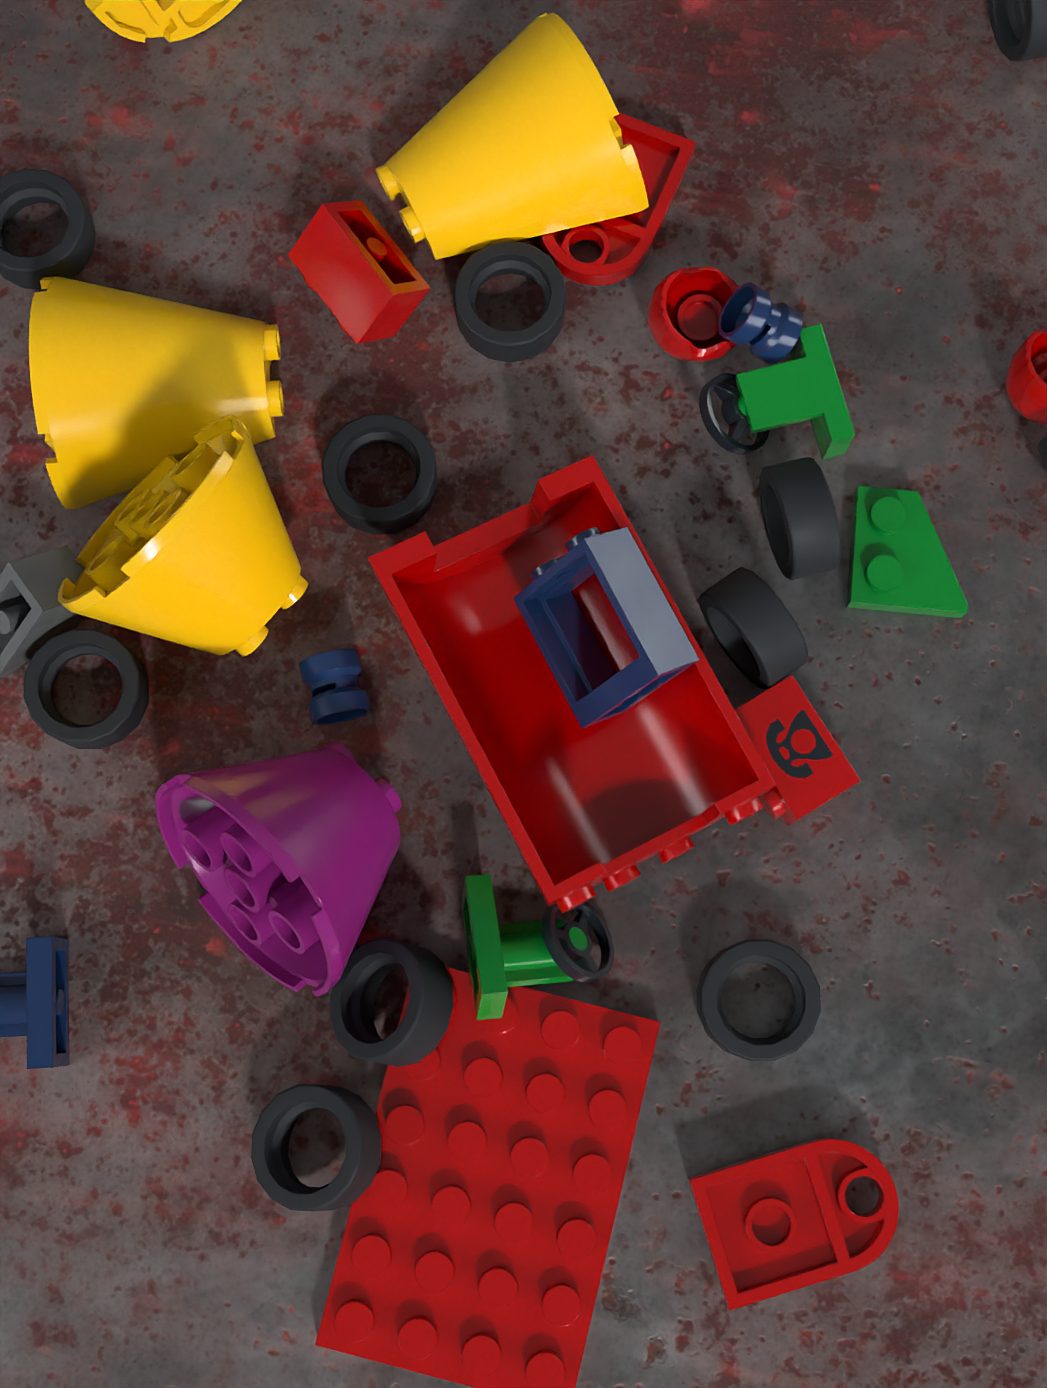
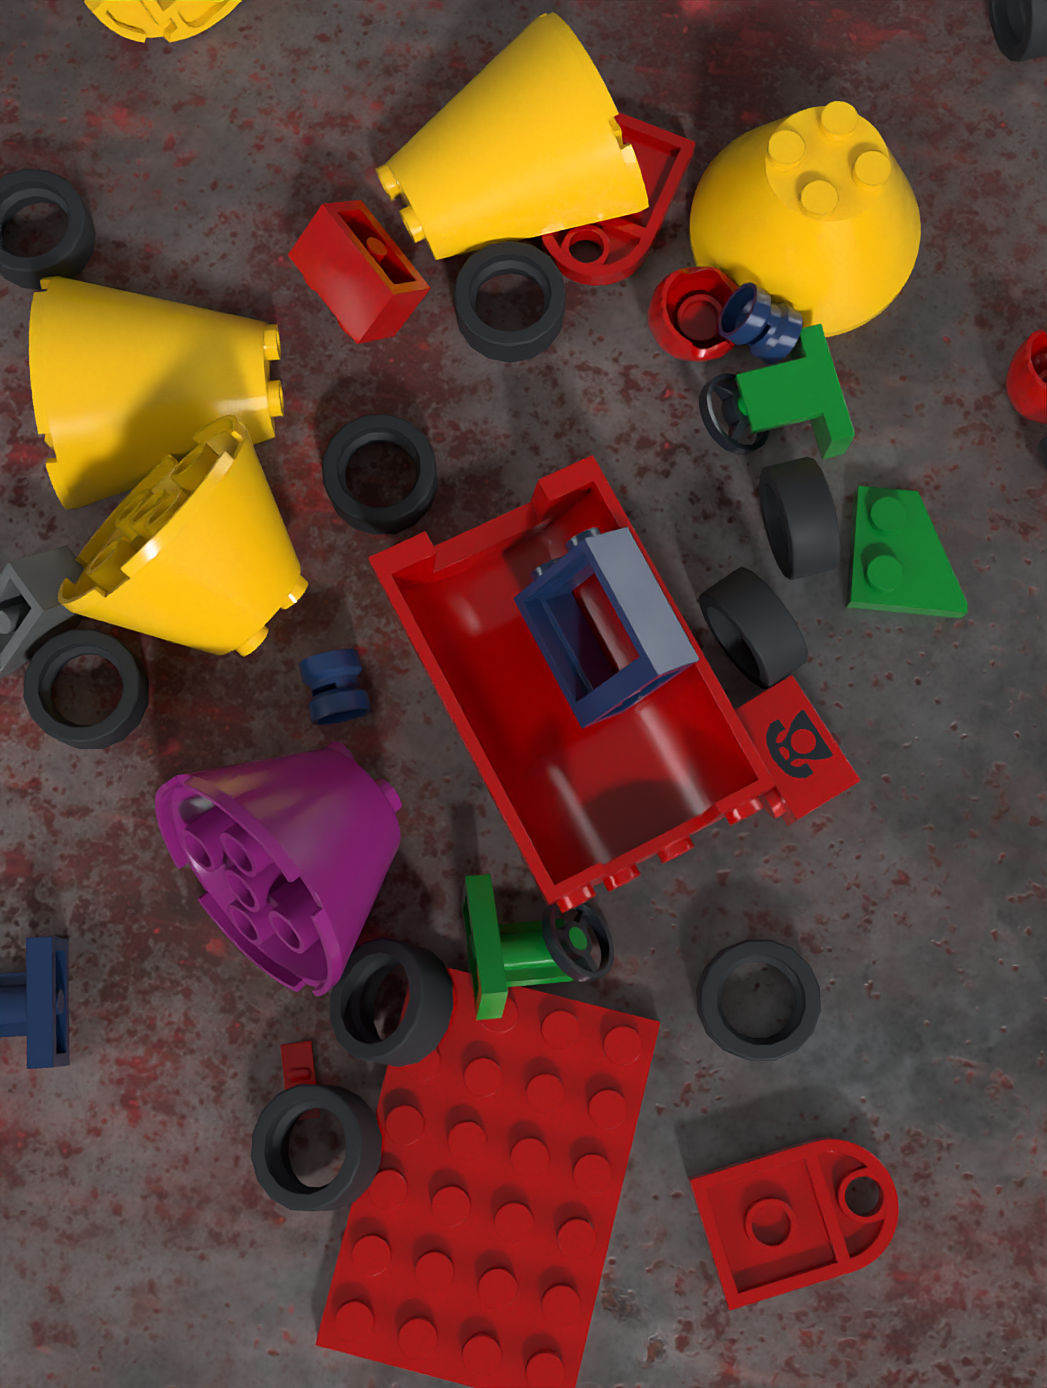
none -> red piece [280,1040,320,1120]
none -> yellow cone [689,101,921,337]

